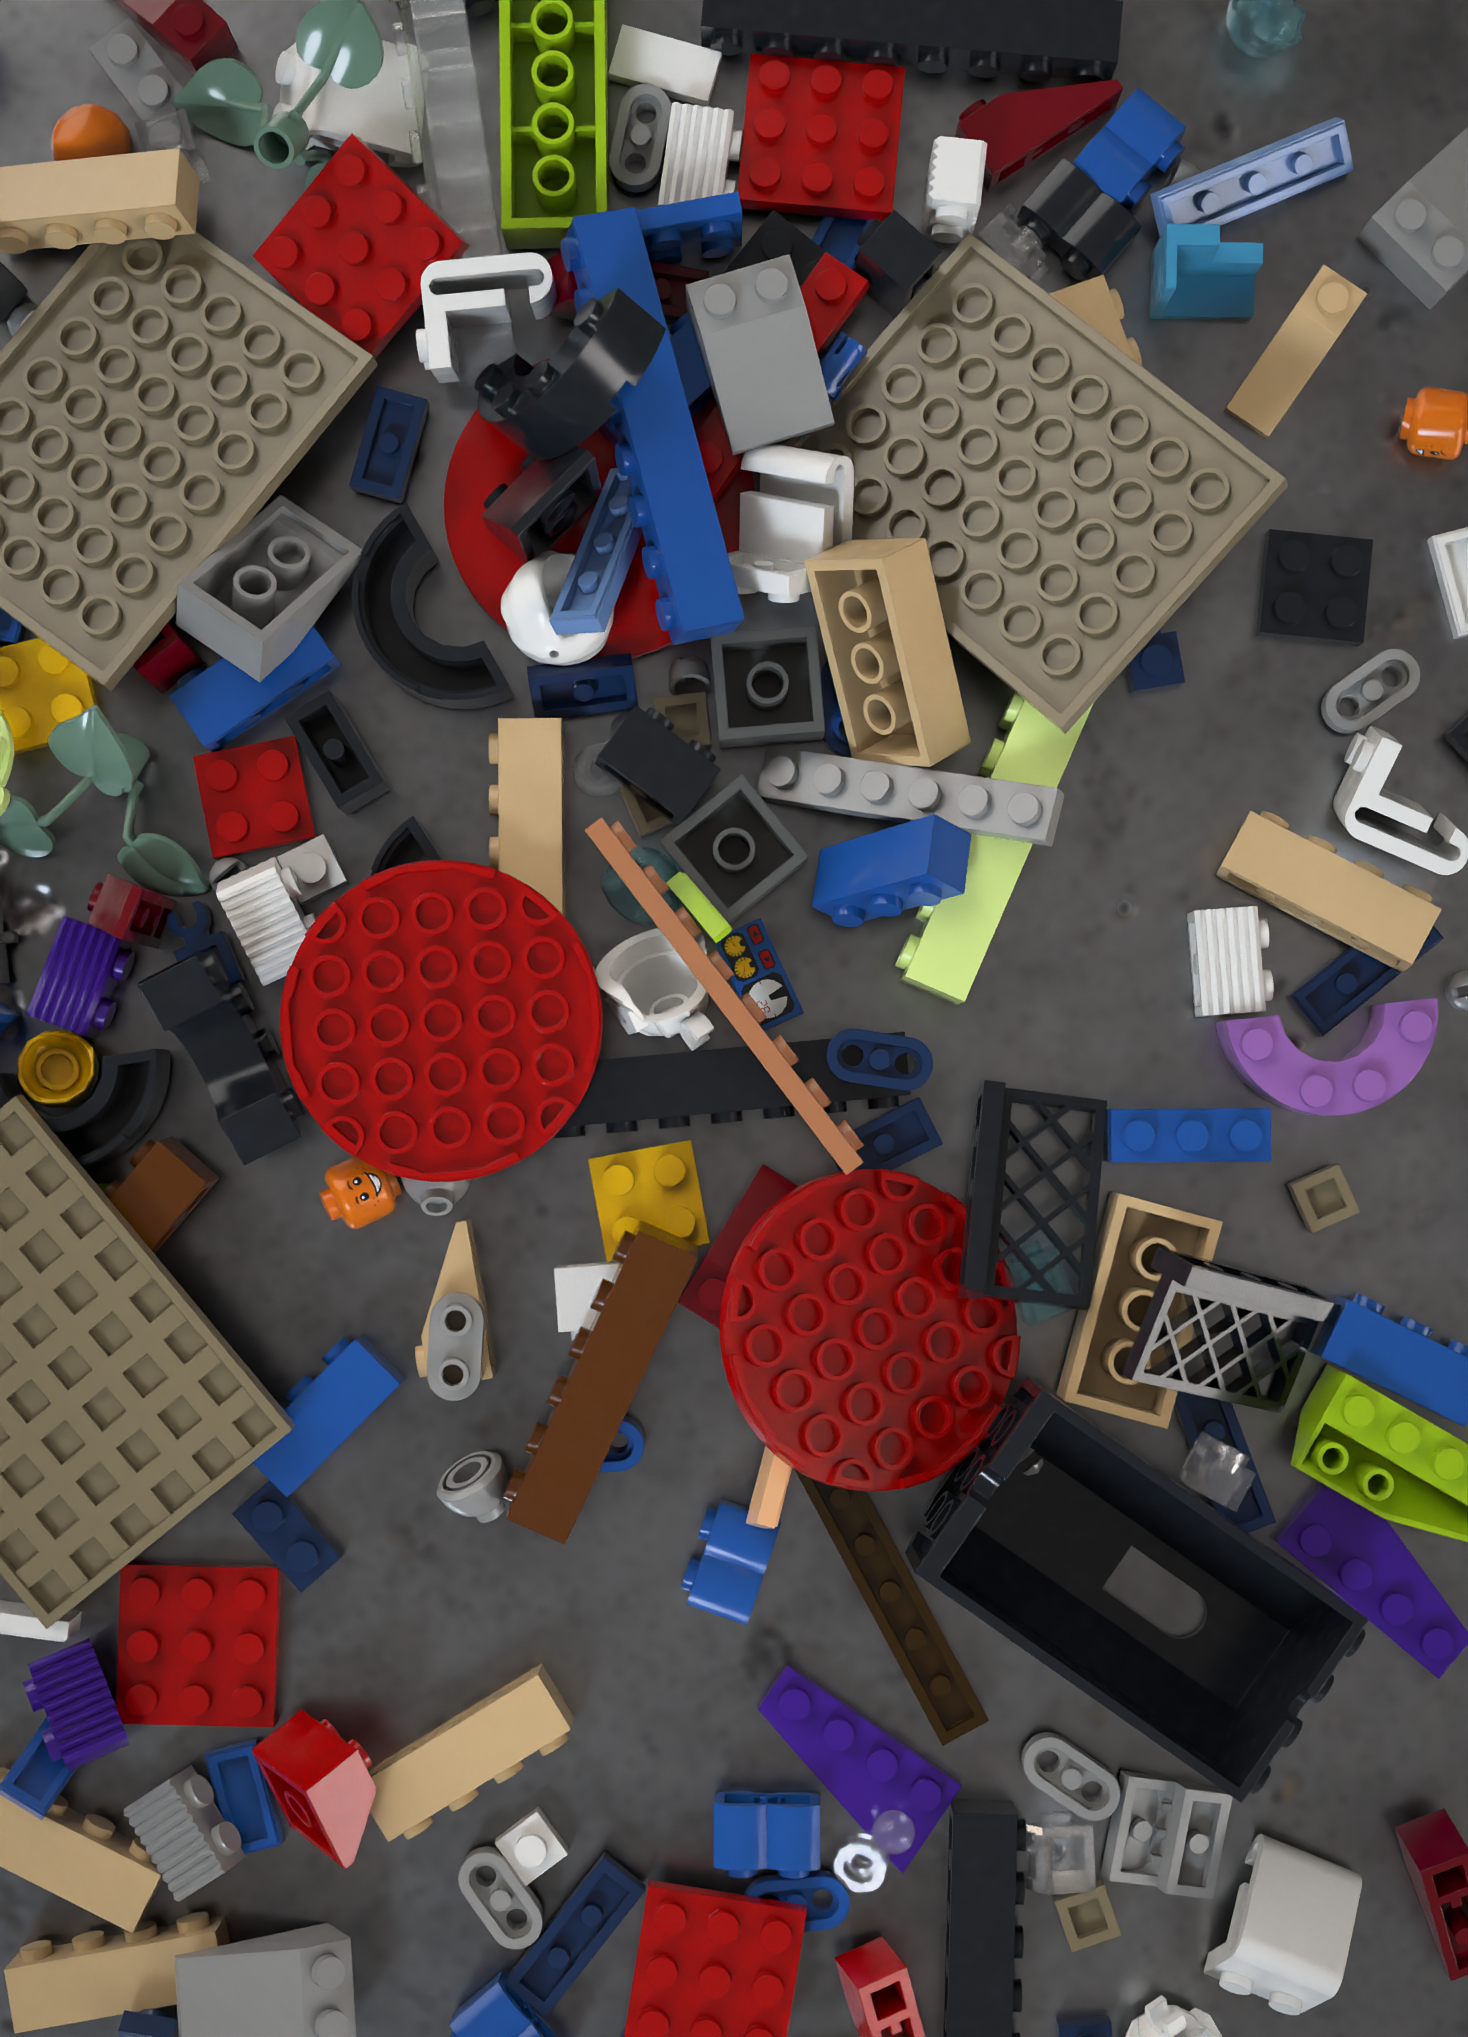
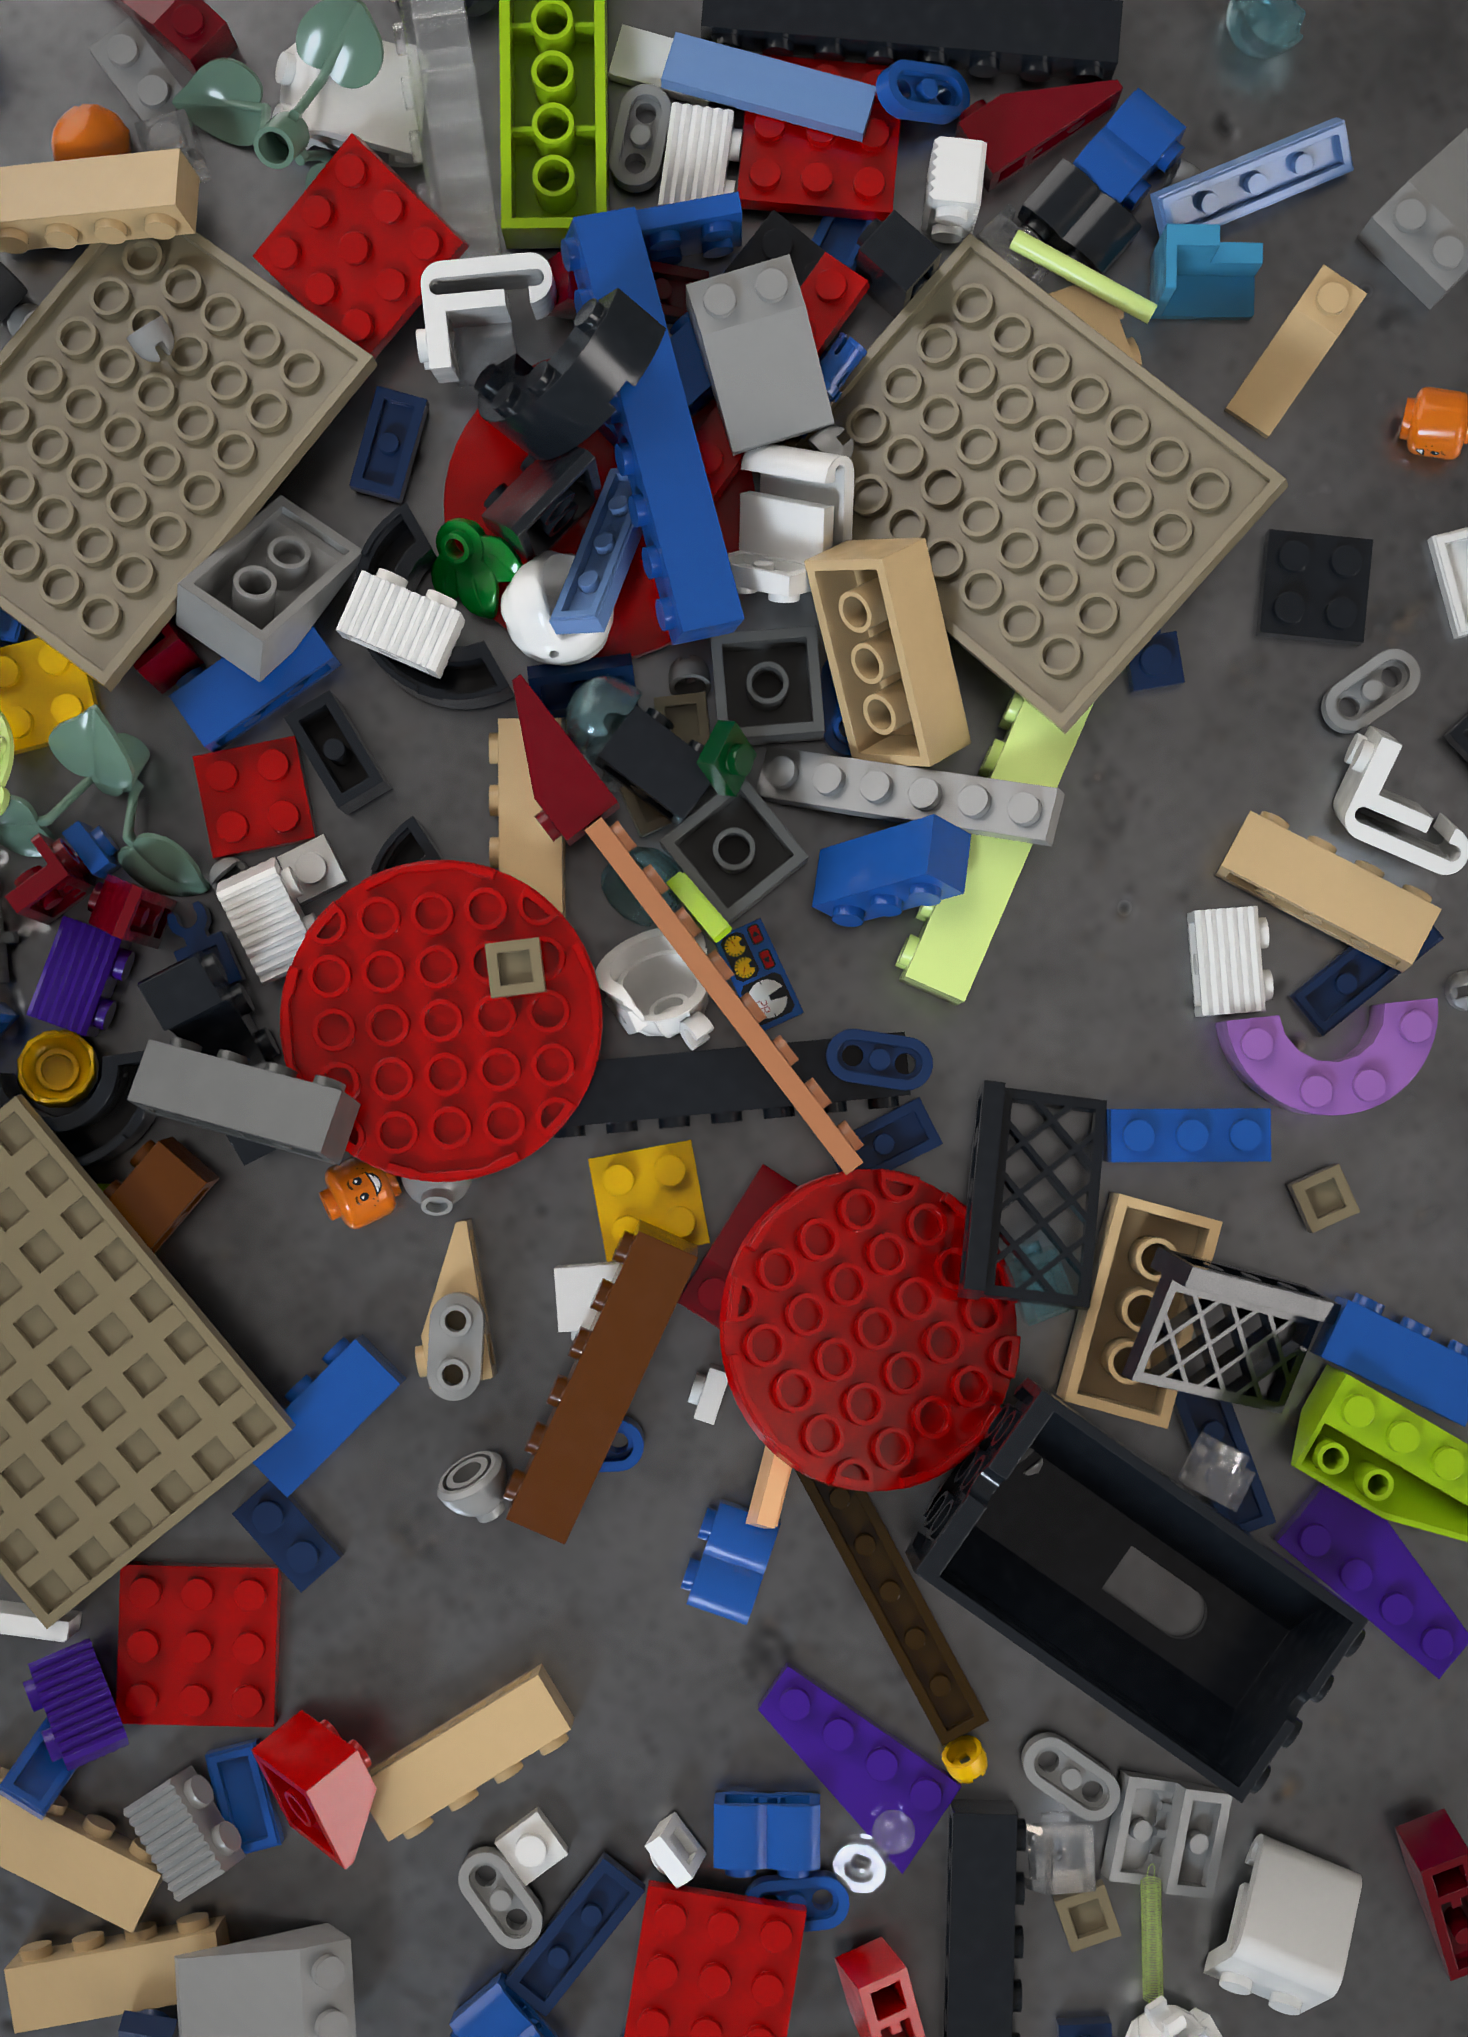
none -> dark red bracket [4,833,96,925]
none -> blue plate [62,820,122,879]
none -> light grey hinge [126,315,174,362]
none -> brick [127,1037,361,1166]
none -> white brick [336,568,465,679]
none -> green plate [431,518,523,619]
none -> dark tan plate [485,937,547,999]
none -> dark red slope [512,674,620,846]
none -> clear light blue hair [564,674,642,752]
none -> white plate [645,1812,707,1889]
none -> medium blue tile [661,32,877,142]
none -> white plate [687,1363,728,1425]
none -> dark green plate [696,720,757,797]
none -> light grey hinge [807,425,854,458]
none -> blue plate [876,59,970,125]
none -> yellow hinge [942,1735,988,1784]
none -> yellowish green bar [1009,229,1158,324]
none -> yellowish green piece [1140,1863,1164,2004]

